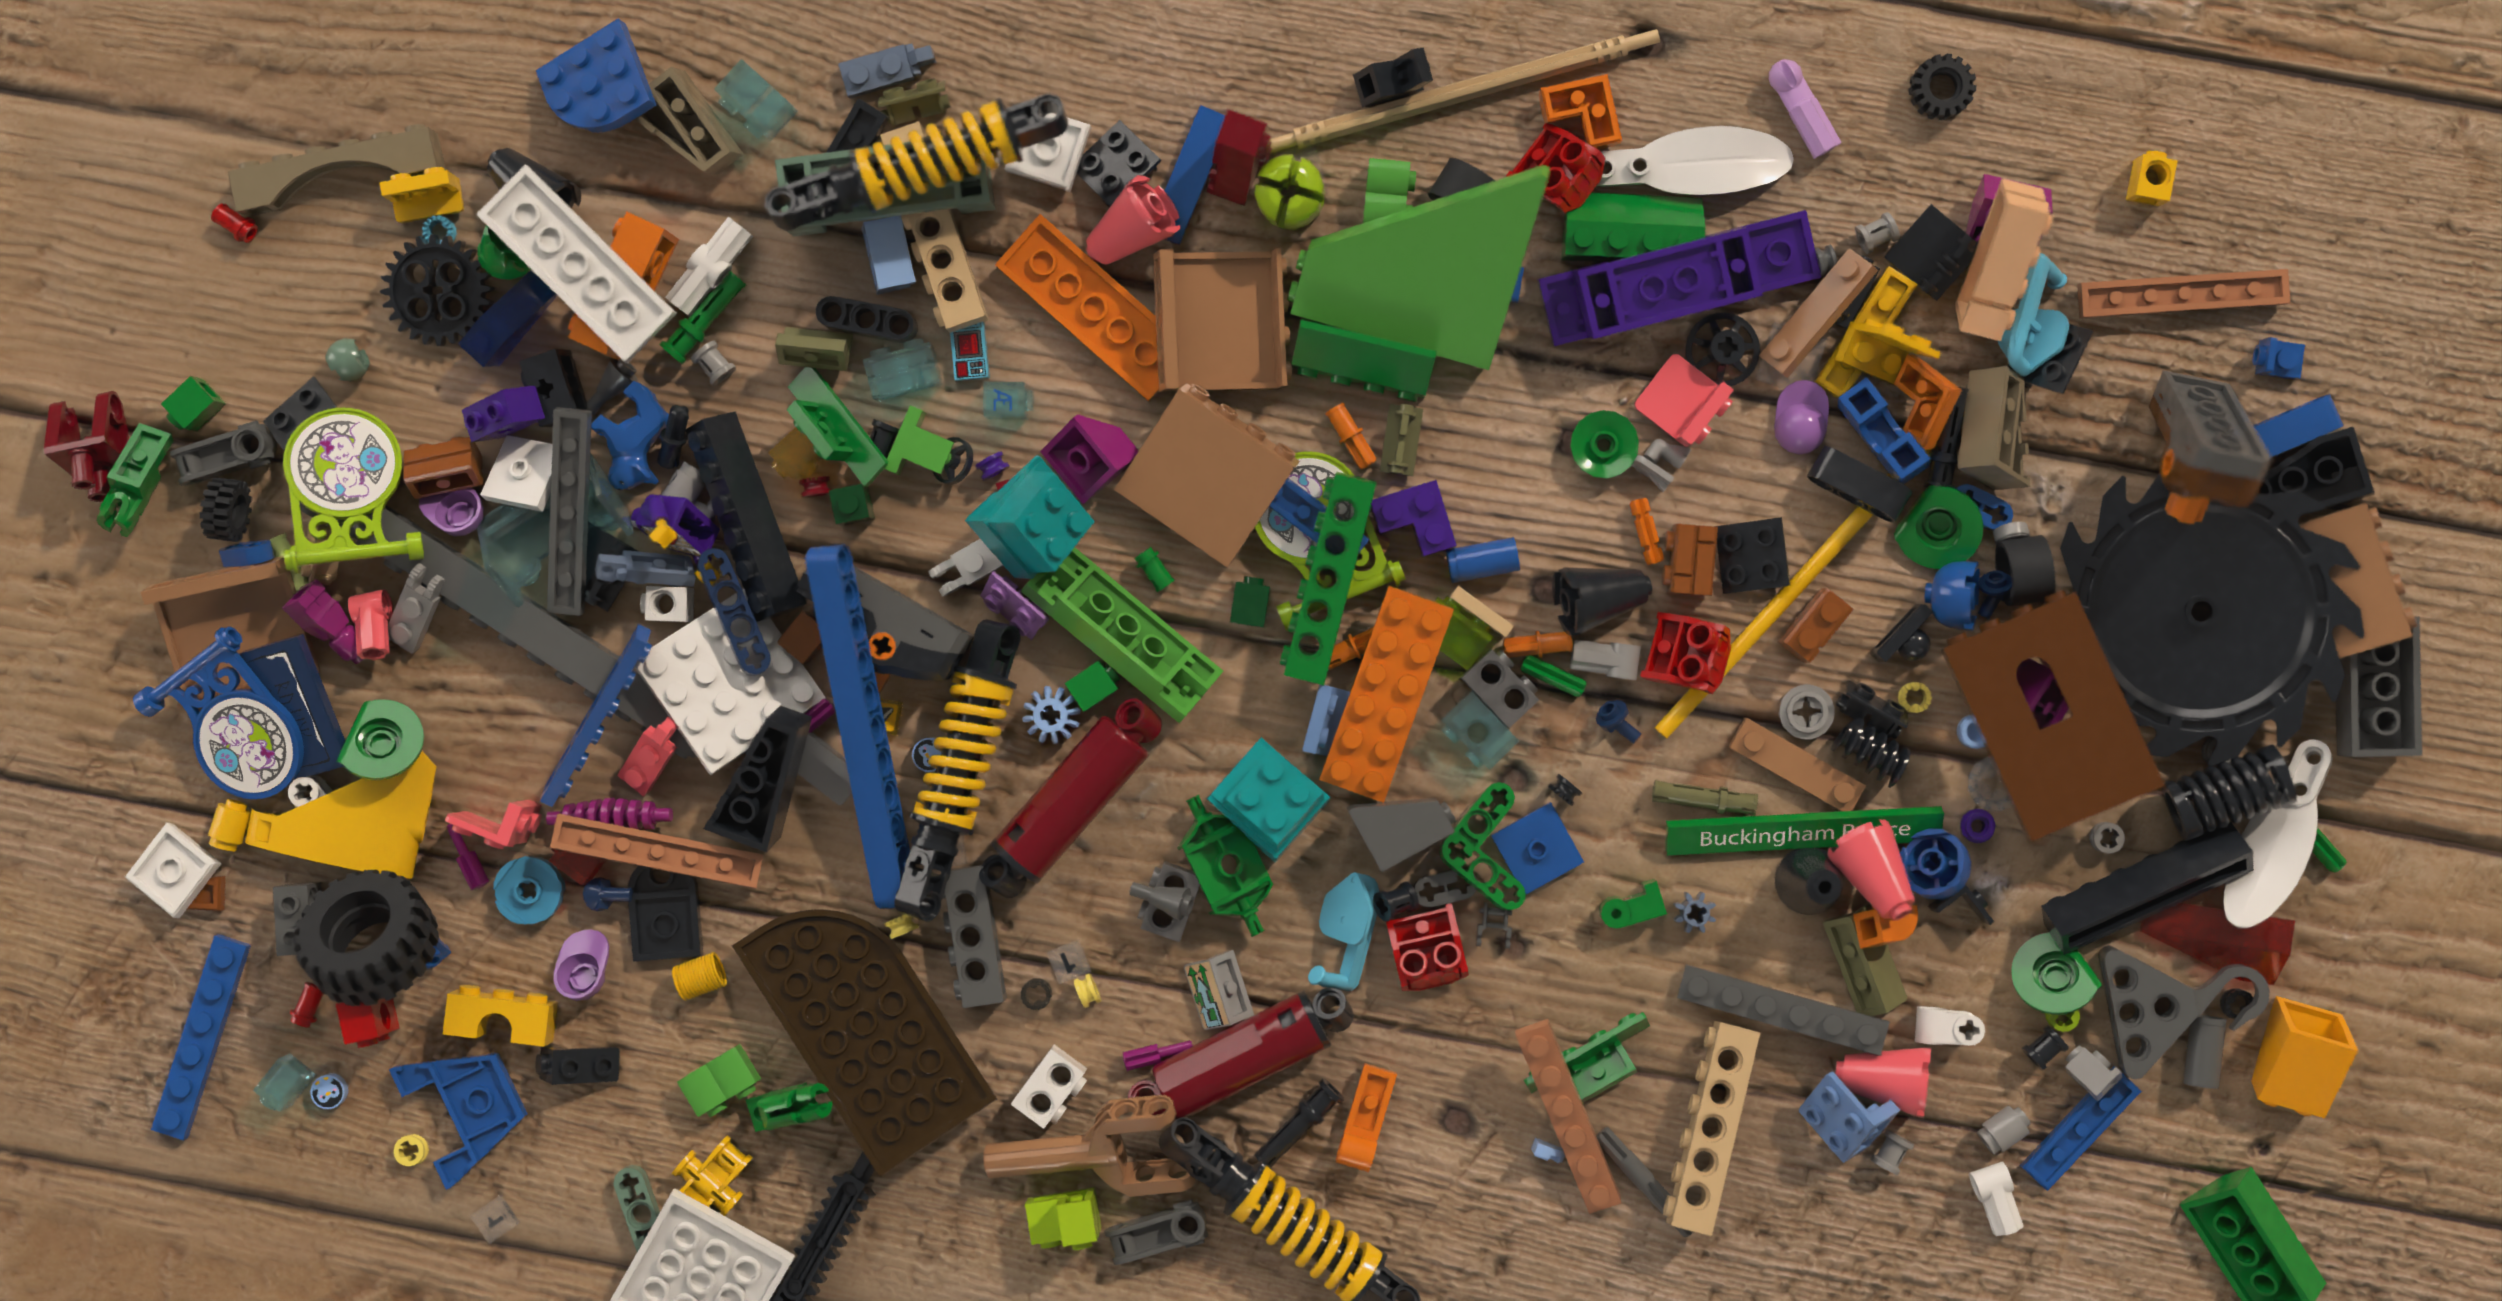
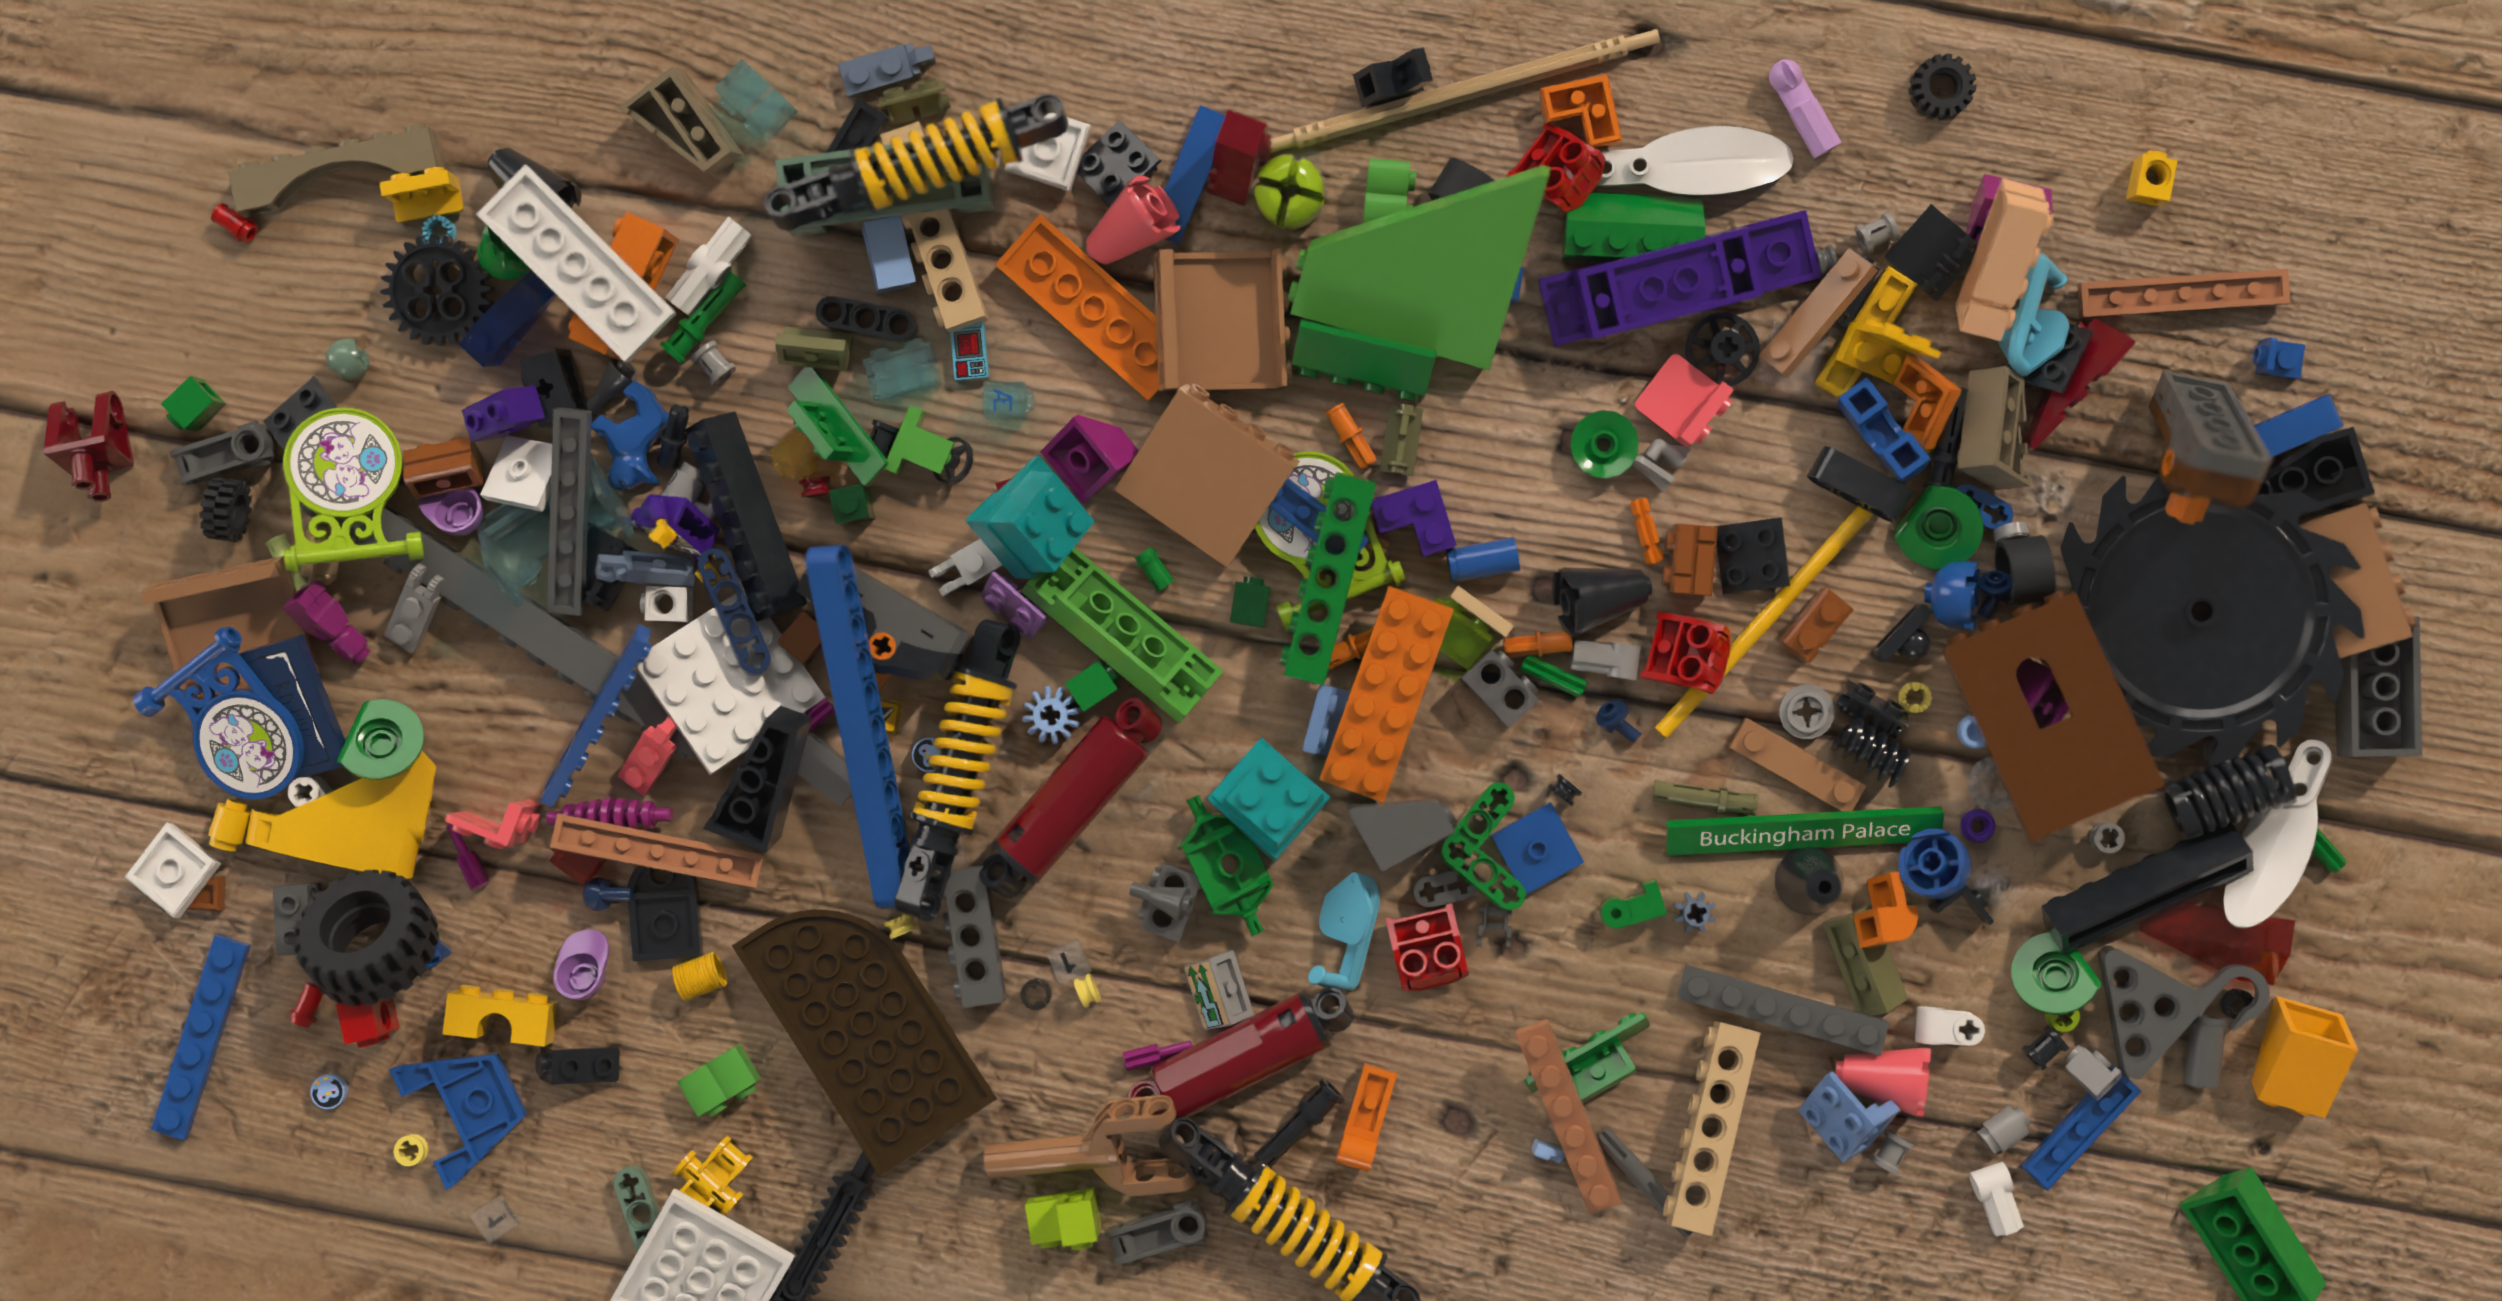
green plate [96,423,174,537] -> none
blue beam [218,540,275,567] -> none
clear light blue brick [253,1054,316,1112] -> none
coral piece [348,589,393,660] -> none
dark azure plate [493,856,566,924] -> none
blue plate [535,18,656,133] -> none
green plate [745,1082,832,1132] -> none
dark purple bush [975,451,1010,481] -> none
white brick [1011,1044,1087,1129] -> none
black bush [1373,881,1419,922] -> none
clear light blue brick [1440,691,1519,770] -> none
medium lavender cap [1774,380,1829,454] -> none
coral cone [1827,819,1915,921] -> none
none -> dark red wedge [2023,319,2136,451]

